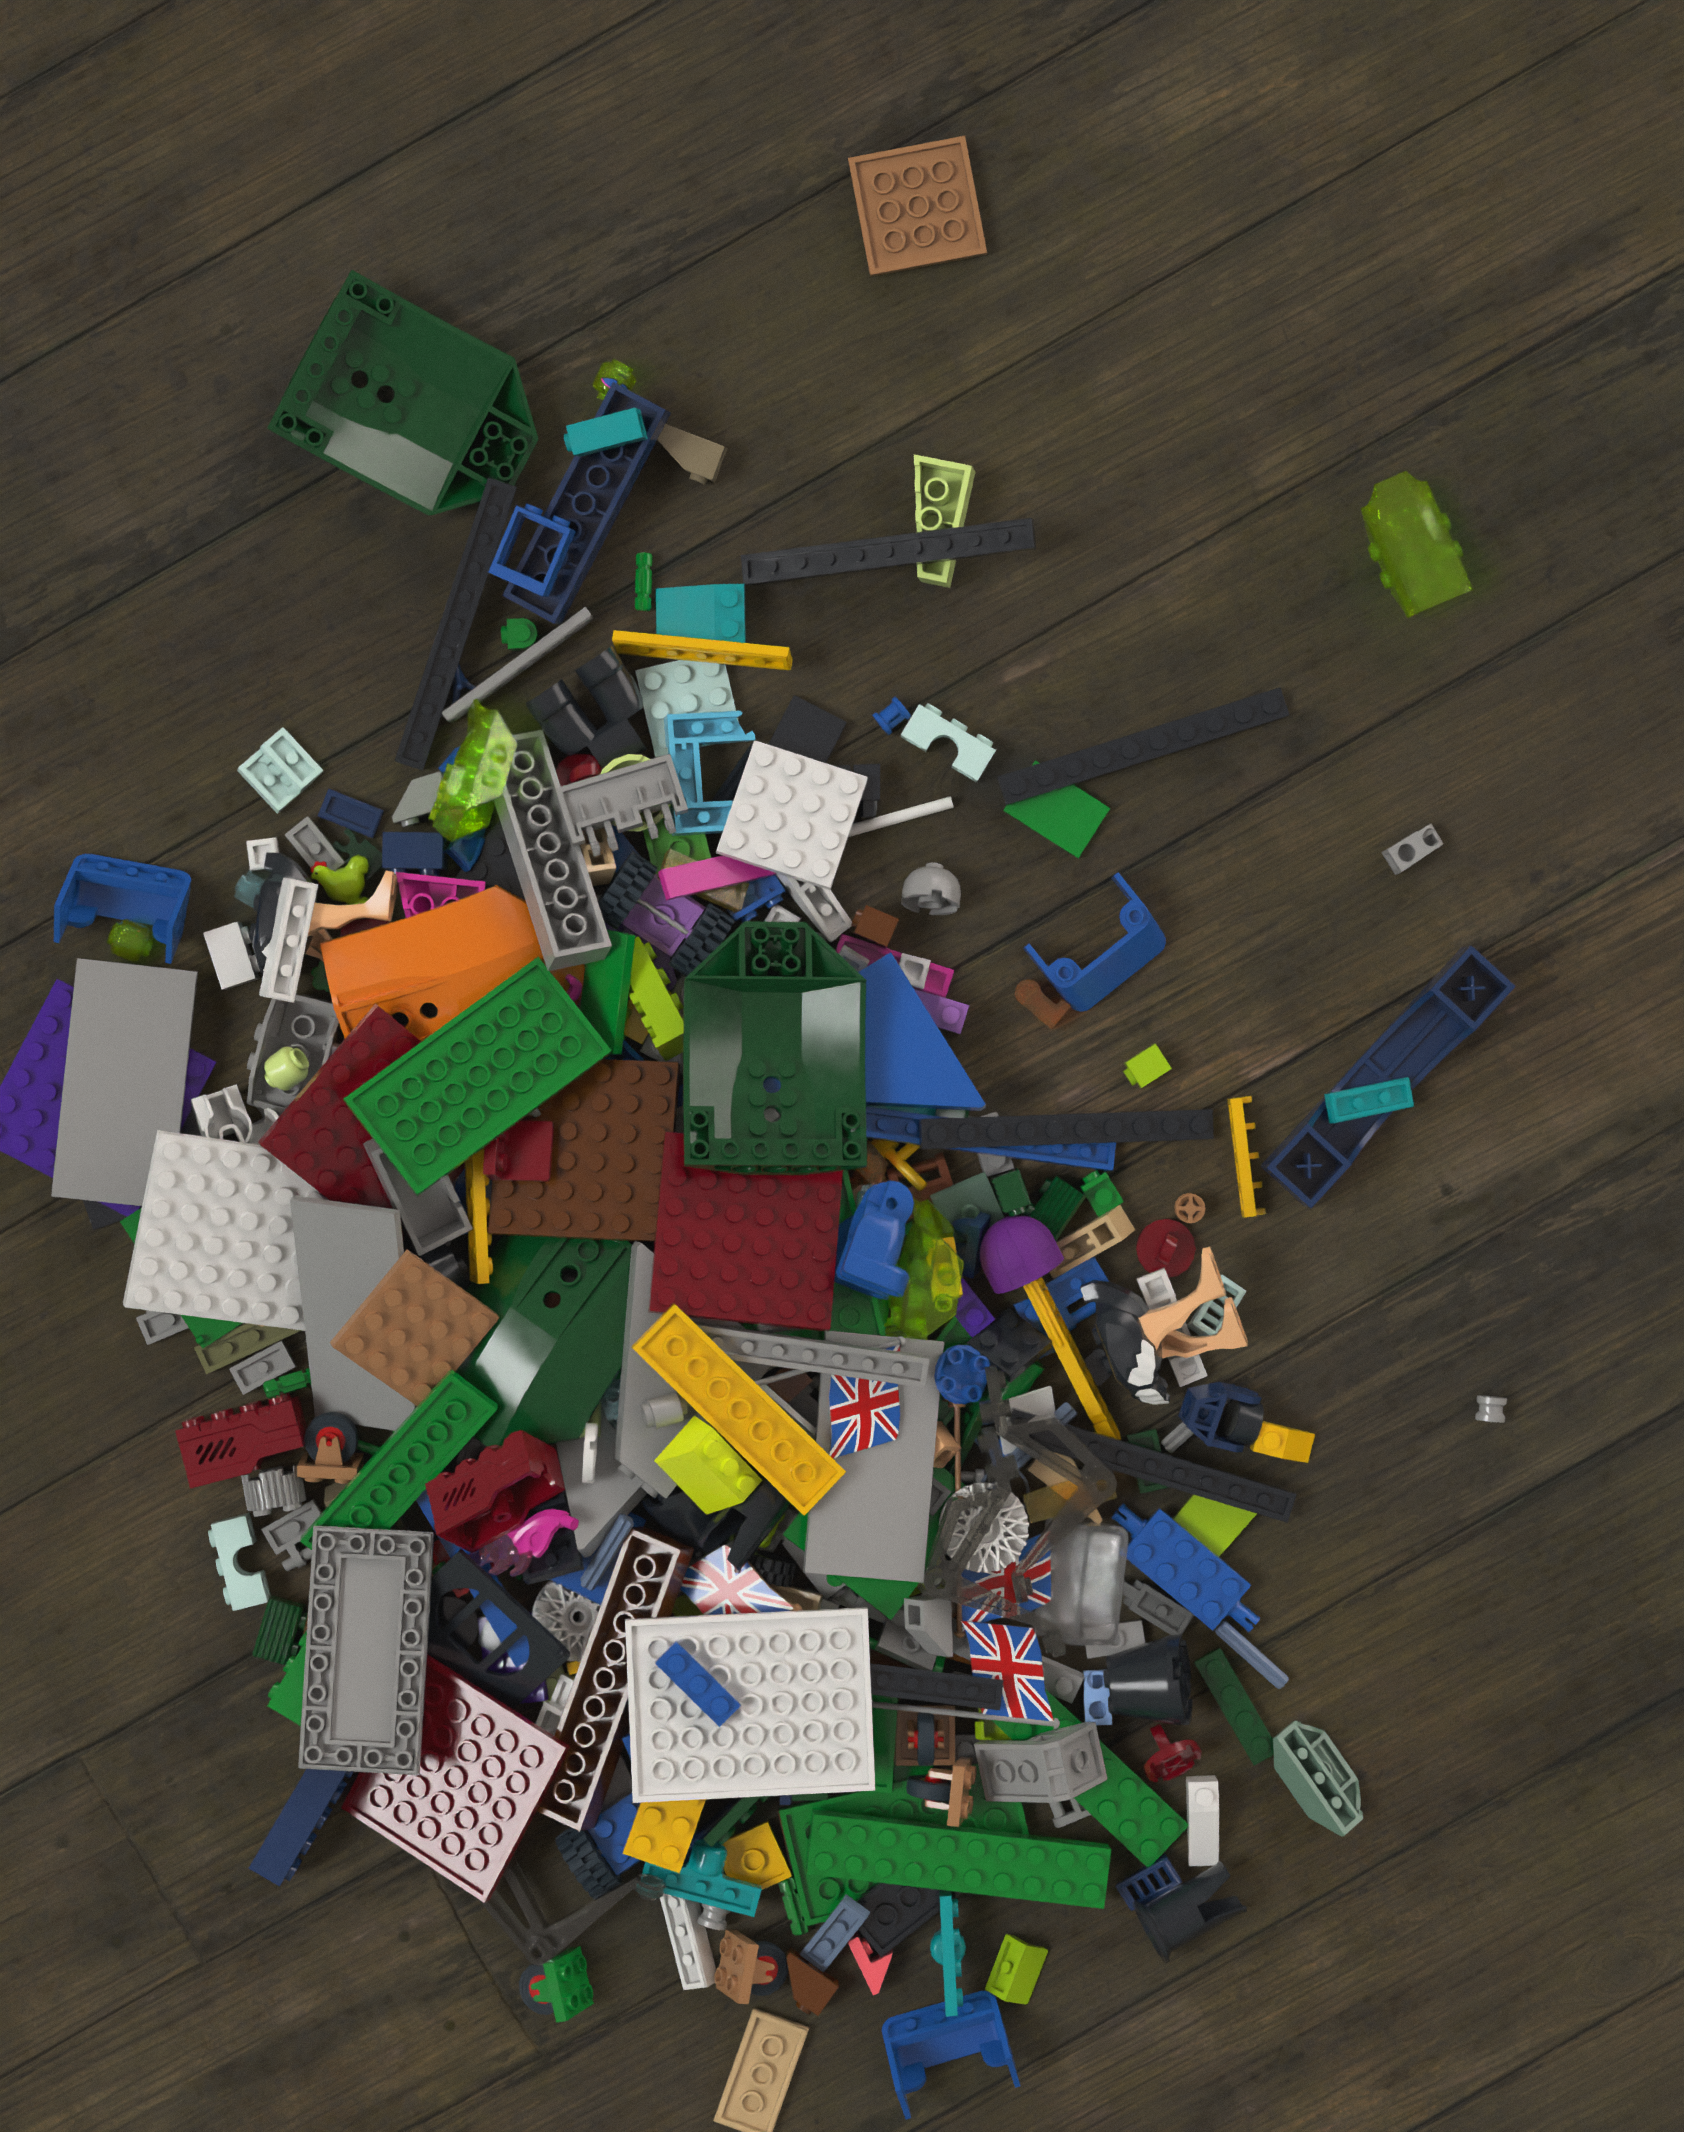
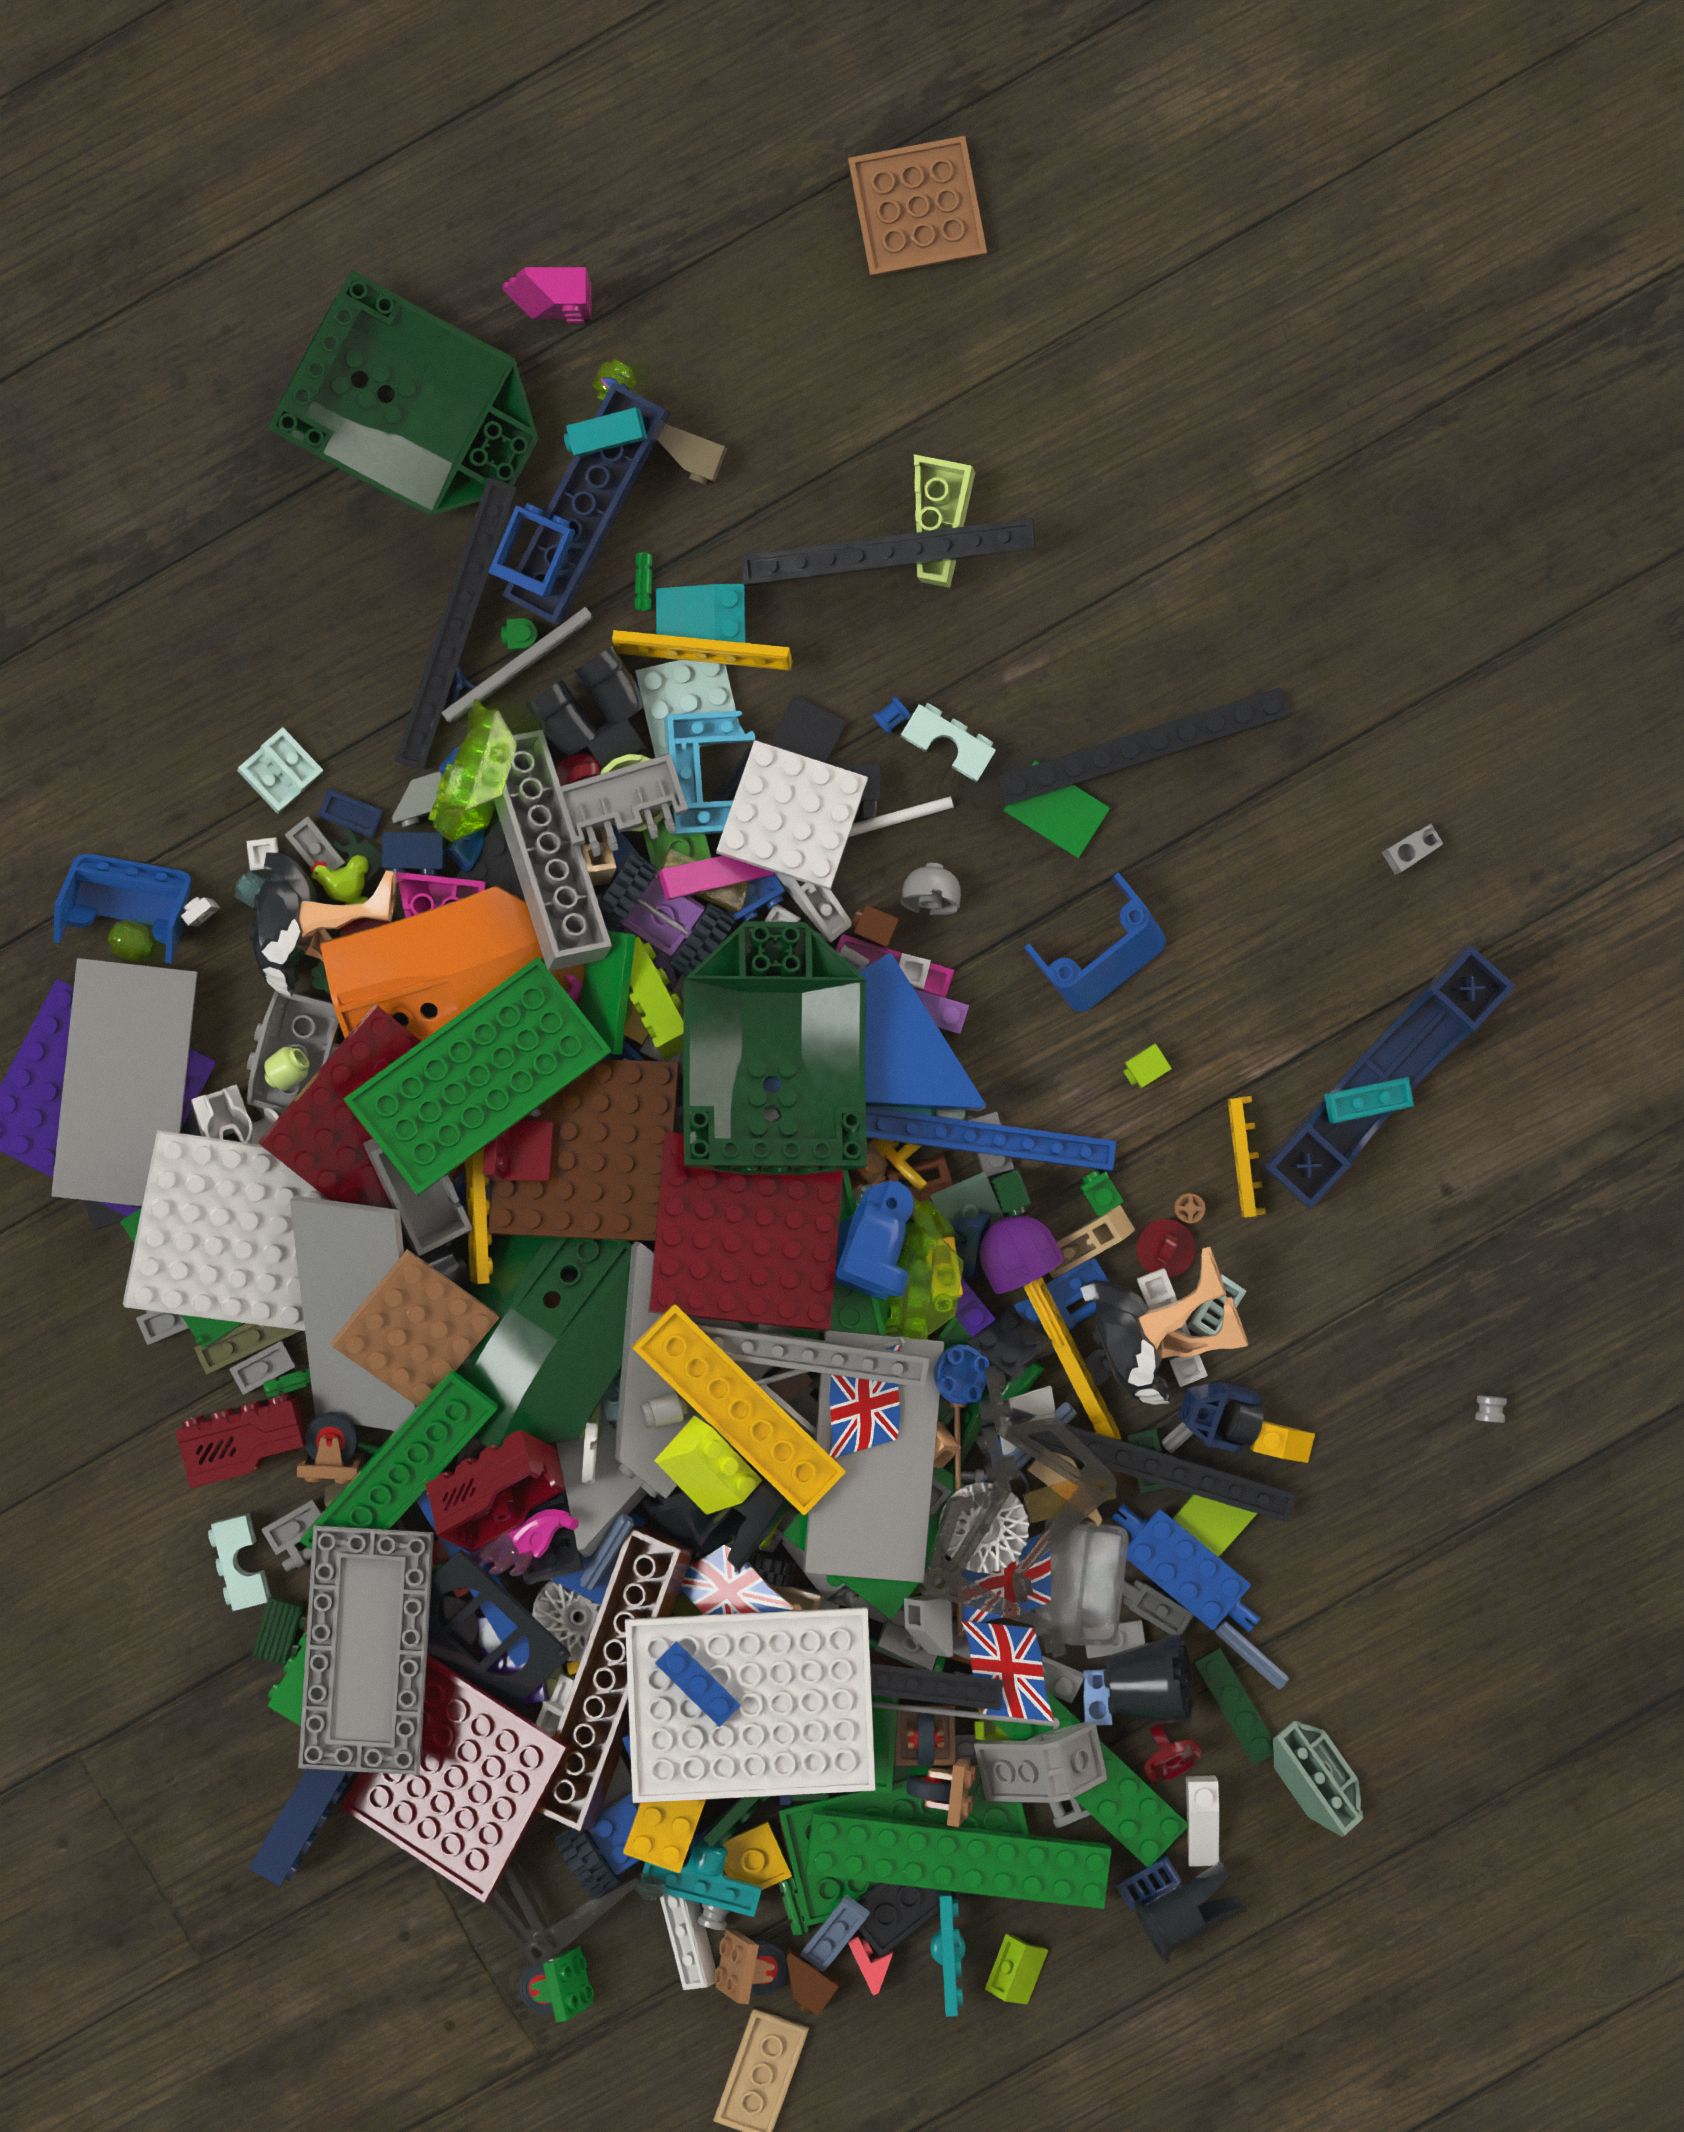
white brick [203,922,260,990] -> none
light grey brick [241,1465,306,1517] -> none
white slope [259,878,318,1003] -> none
blue windscreen [882,1991,1021,2119] -> none
black plate [919,1109,1214,1149] -> none
clear orange leg [1015,979,1071,1029] -> none
dark green brick [1022,1176,1086,1241] -> none
clear neon green slope [1361,471,1474,618] -> none
none -> white plate [181,897,221,927]
none -> dark pink wedge [502,267,591,324]

